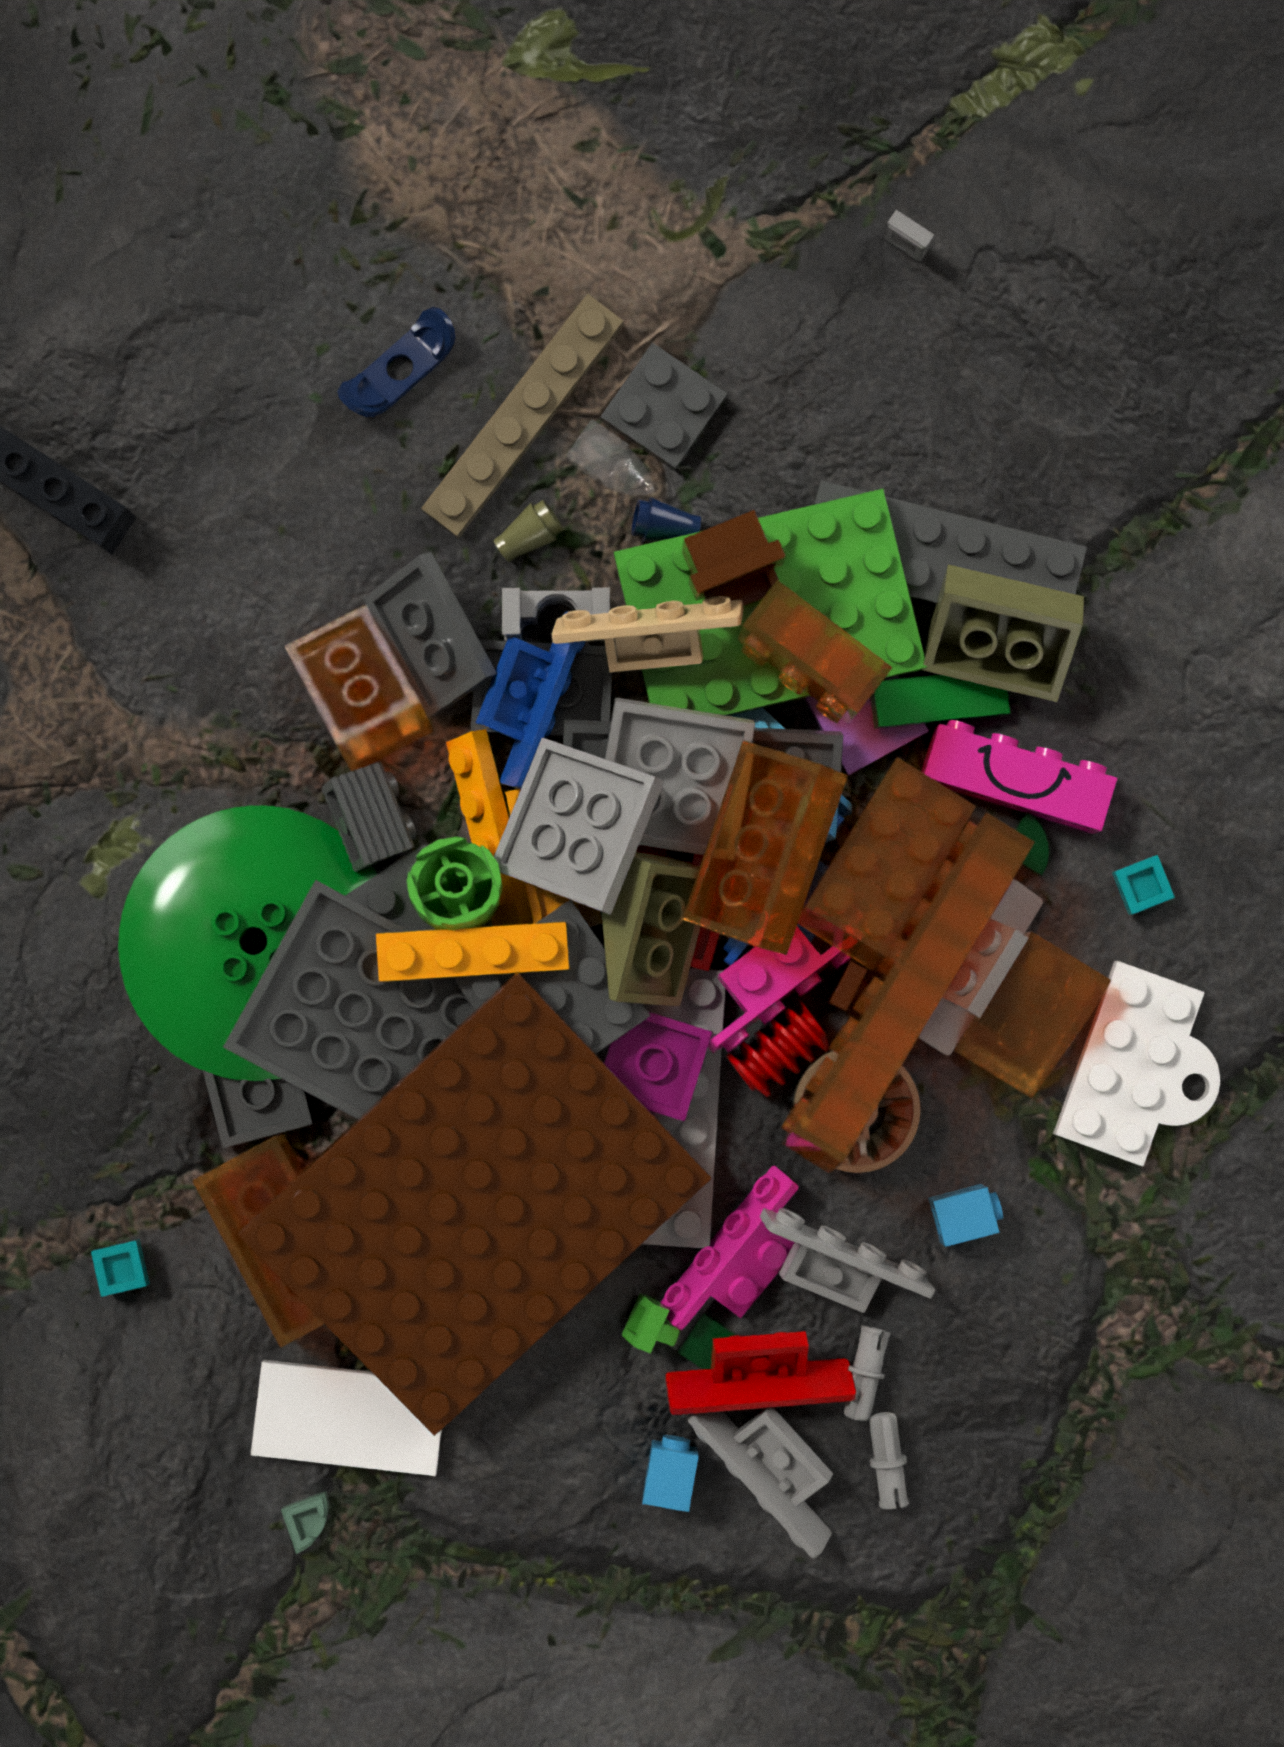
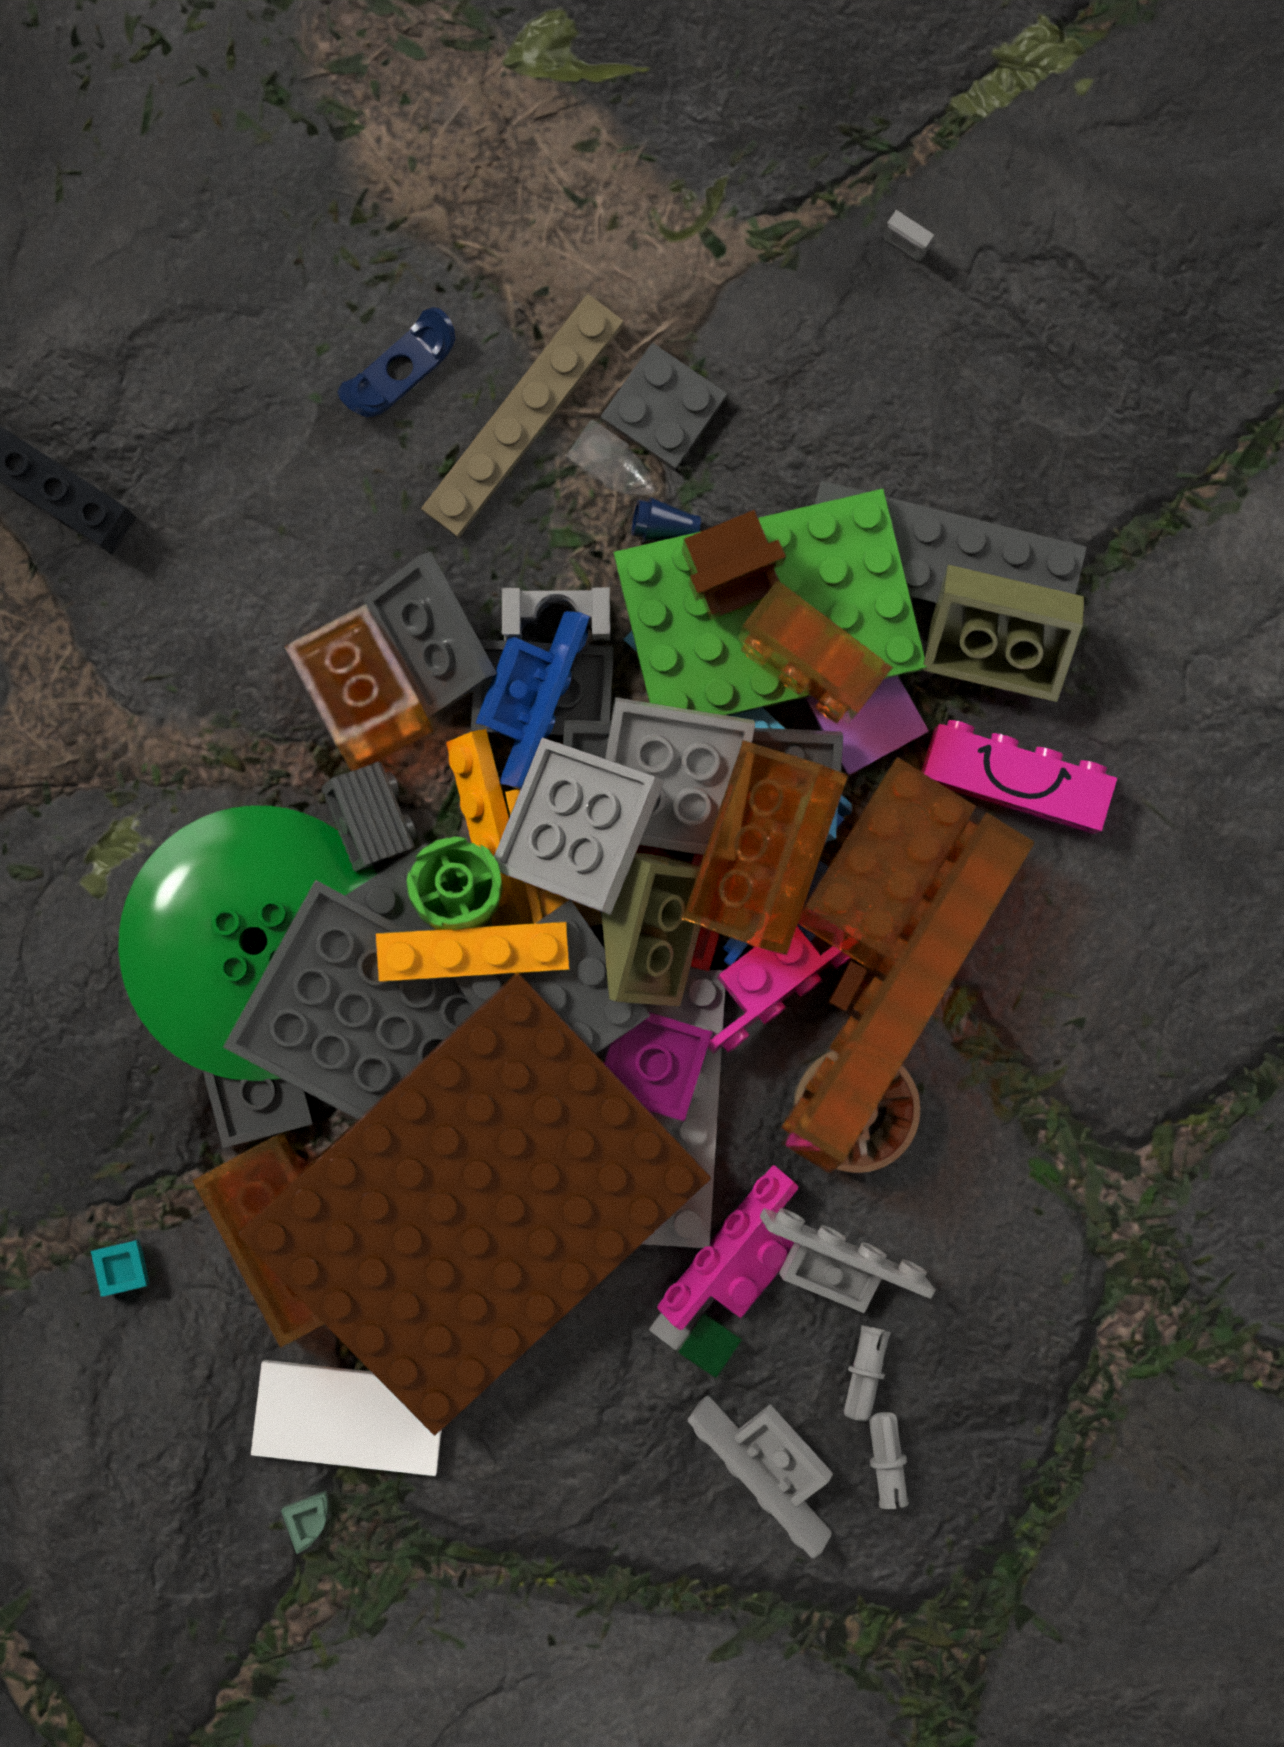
olive cone [493,500,564,562] -> none
tan bracket [552,596,744,672] -> none
bright green tile [622,1293,681,1354] -> none
dark azure brick [642,1435,699,1512] -> none
red bracket [665,1331,856,1415] -> none
red piece [725,1000,830,1097] -> none
green tile [868,674,1010,729] -> none
light grey bracket [914,878,1043,1056] -> none
dark azure brick [928,1184,1003,1247] -> none
clear orange slope [953,931,1111,1098] -> none
dark green tile [1001,812,1049,876] -> none
white plate [1053,961,1220,1166] -> none
teal plate [1111,855,1175,915] -> none

